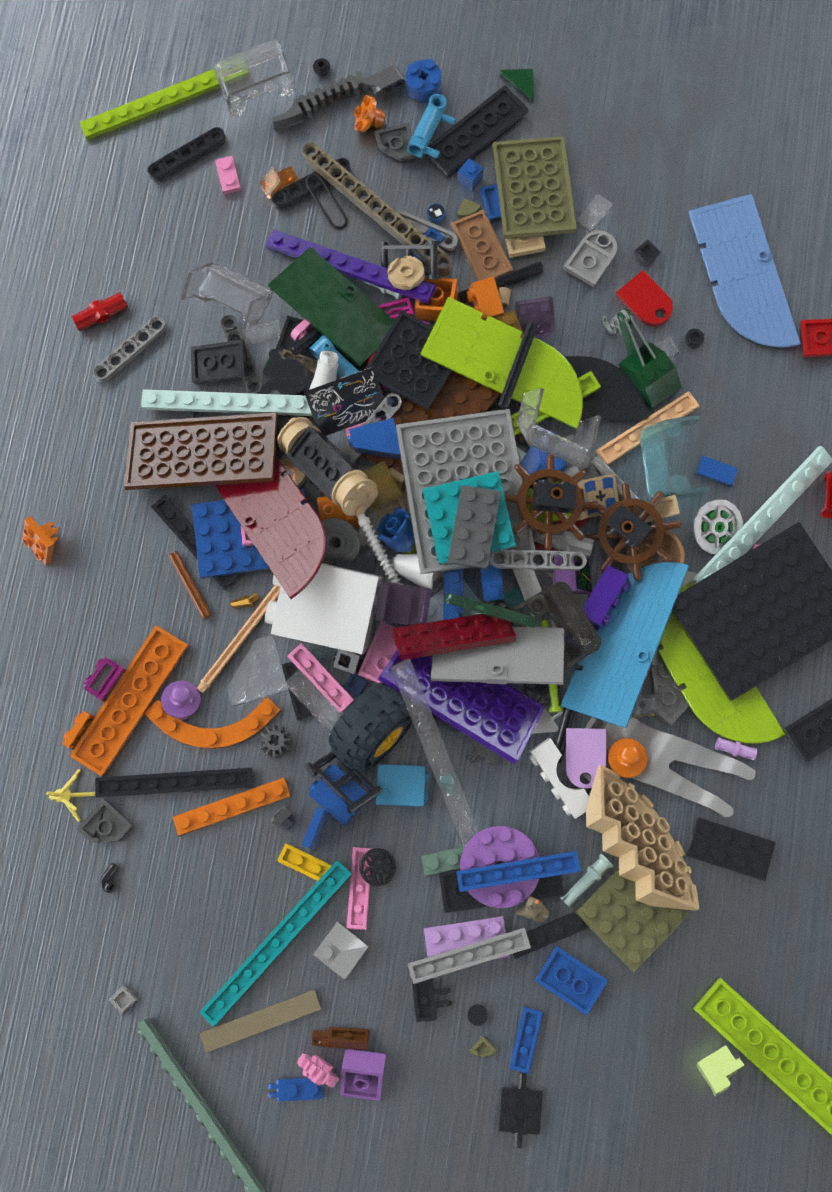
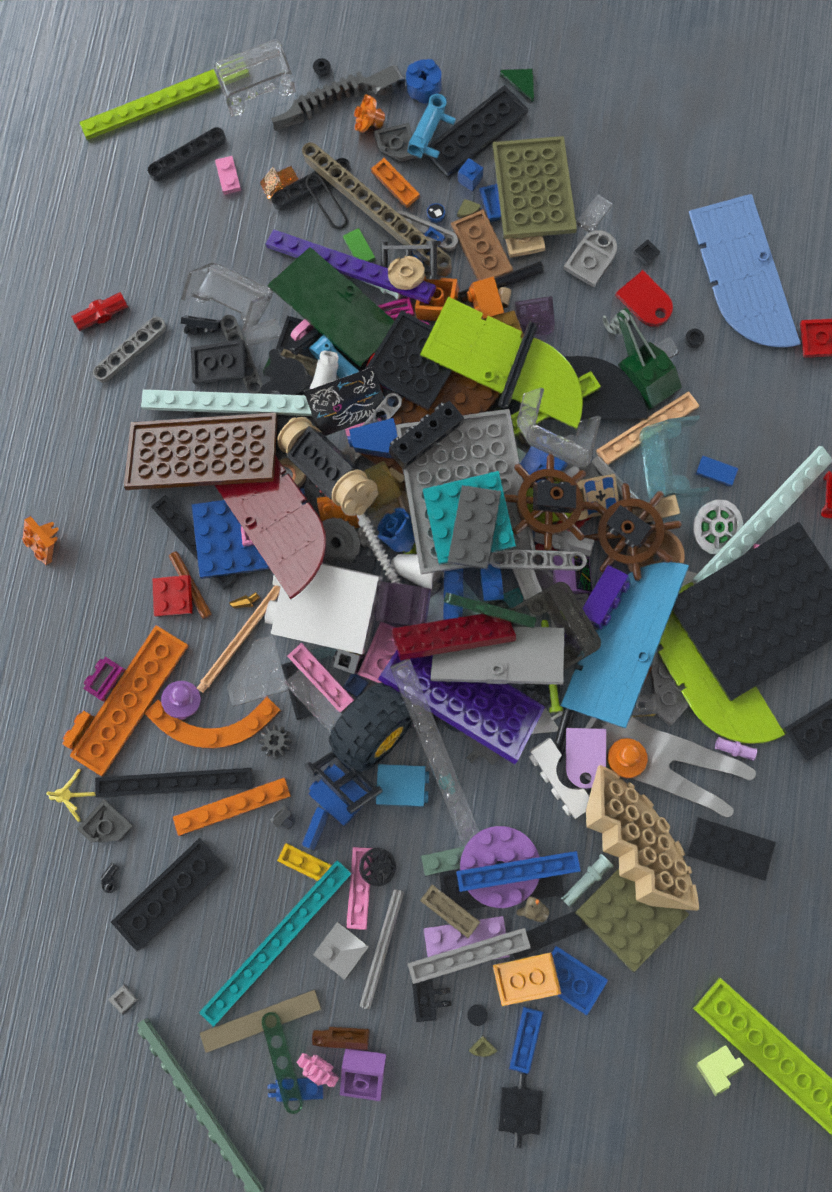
none -> black plate [111,838,227,952]
none -> red plate [152,575,193,617]
none -> black plate [181,315,221,335]
none -> clear green beam [261,1012,304,1114]
none -> bright green tile [343,228,375,263]
none -> light grey axle [360,889,404,1009]
none -> orange plate [371,158,420,209]
none -> black brick [389,400,464,470]
none -> dark tan plate [420,884,480,939]
none -> light orange tile [493,952,561,1006]

